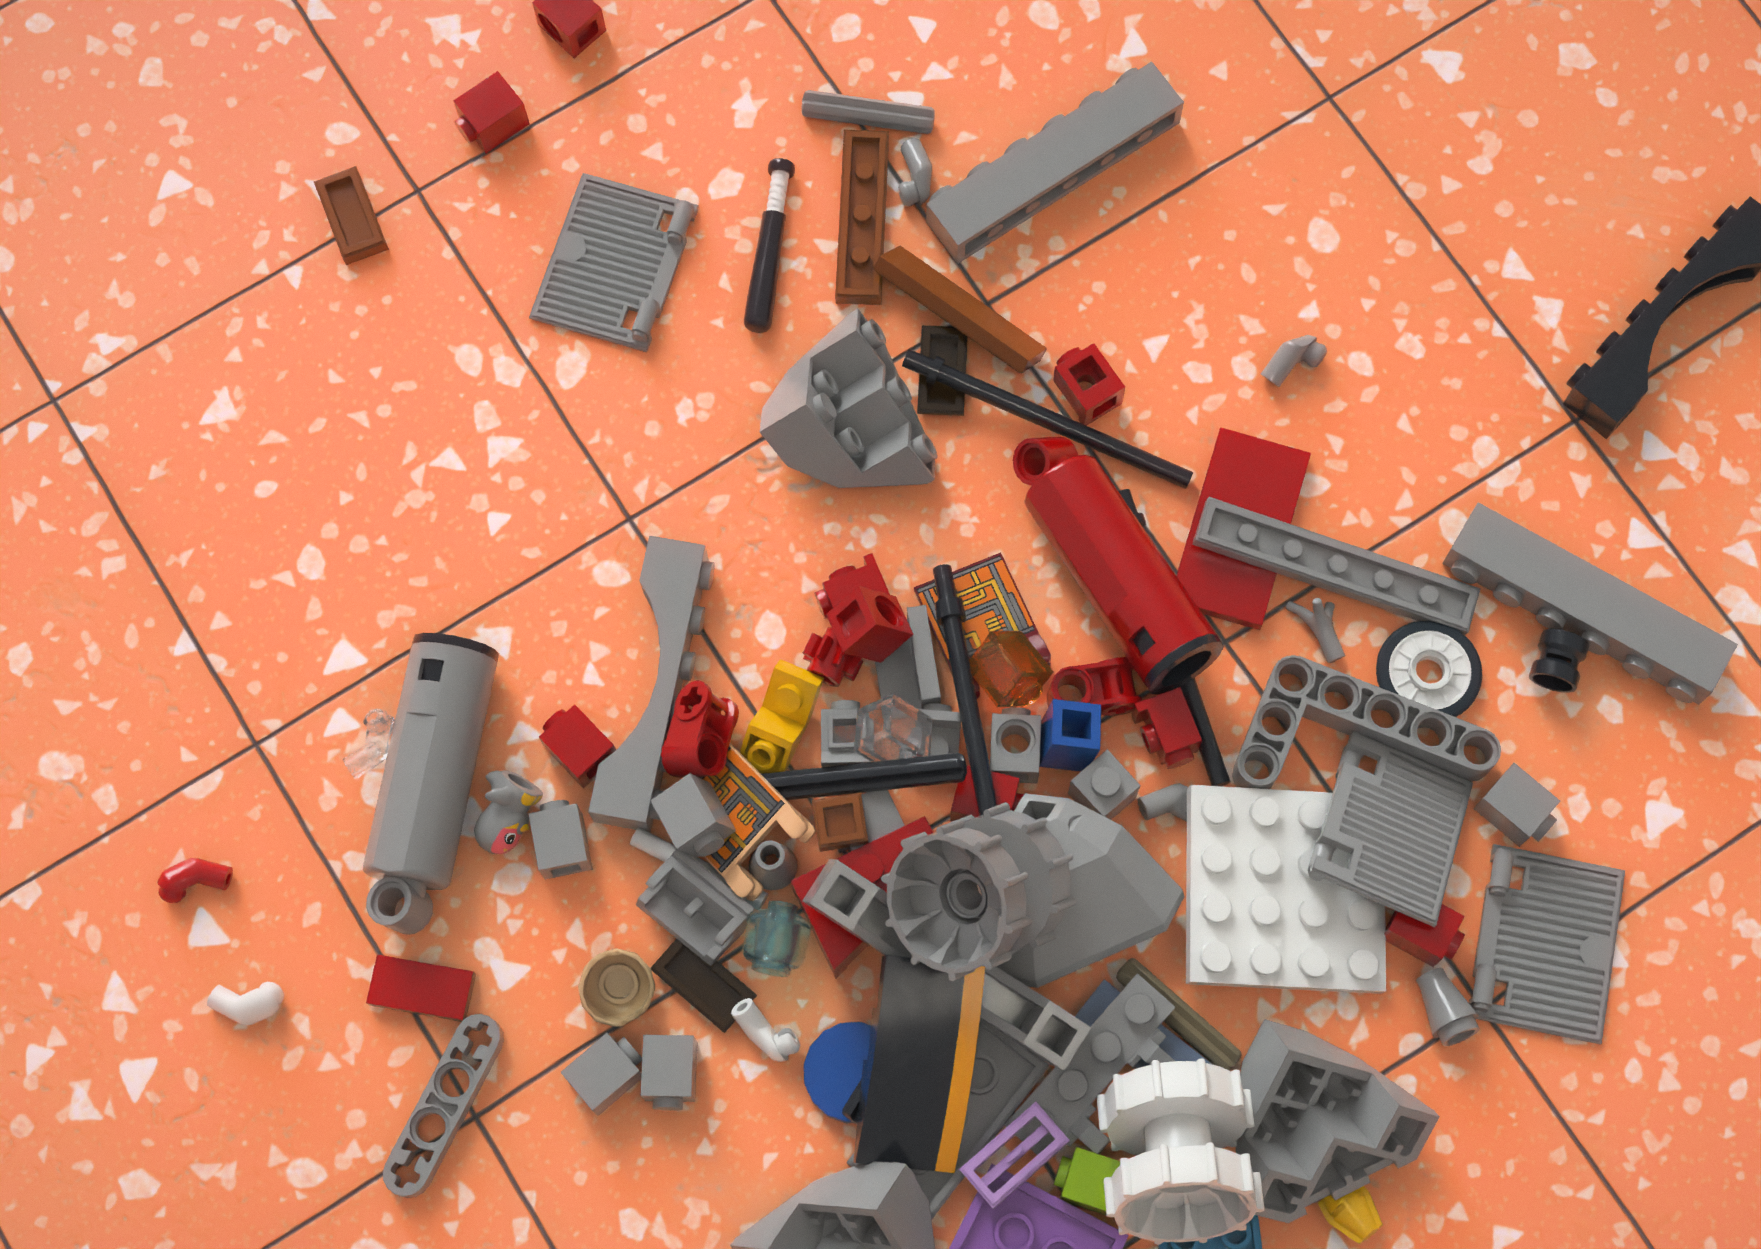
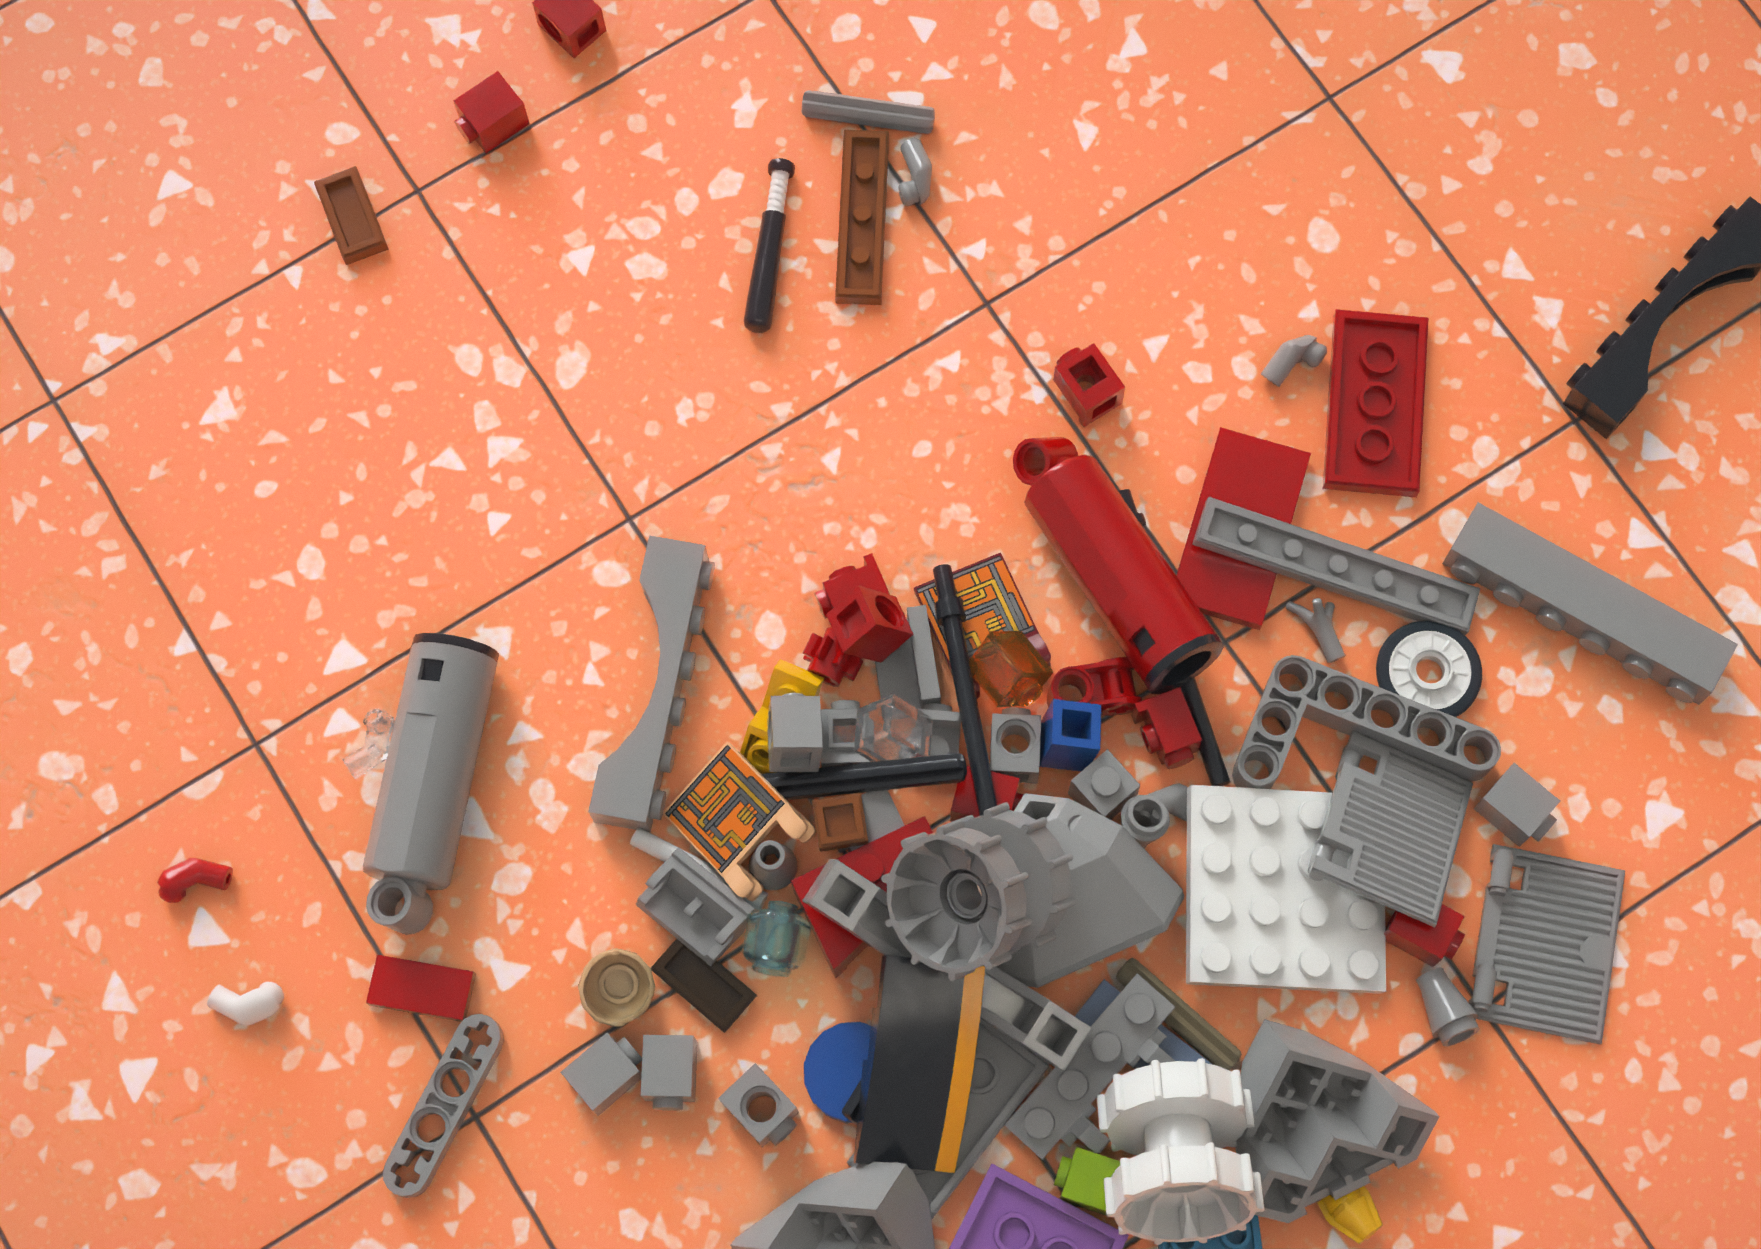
light grey animal [474,770,543,854] -> none
light grey brick [528,800,593,880] -> none
light grey window [529,173,699,352] -> none
red brick [539,704,616,789] -> none
light grey brick [650,773,736,858] -> none
red piece [661,680,739,778] -> none
white arm [731,998,800,1062] -> none
light grey brick [759,308,938,488] -> none
dark orange tile [873,245,1047,373] -> none
black bar [902,349,1193,489] -> none
dark brown tile [917,325,968,416] -> none
light grey brick [926,61,1184,264] -> none
lavender tile [959,1102,1070,1210] -> none
black wheel [1529,629,1590,693] -> none
none -> light grey brick [718,1063,799,1148]
none -> light grey brick [767,693,823,772]
none -> light grey cone [1121,795,1170,849]
none -> red tile [1322,309,1429,498]

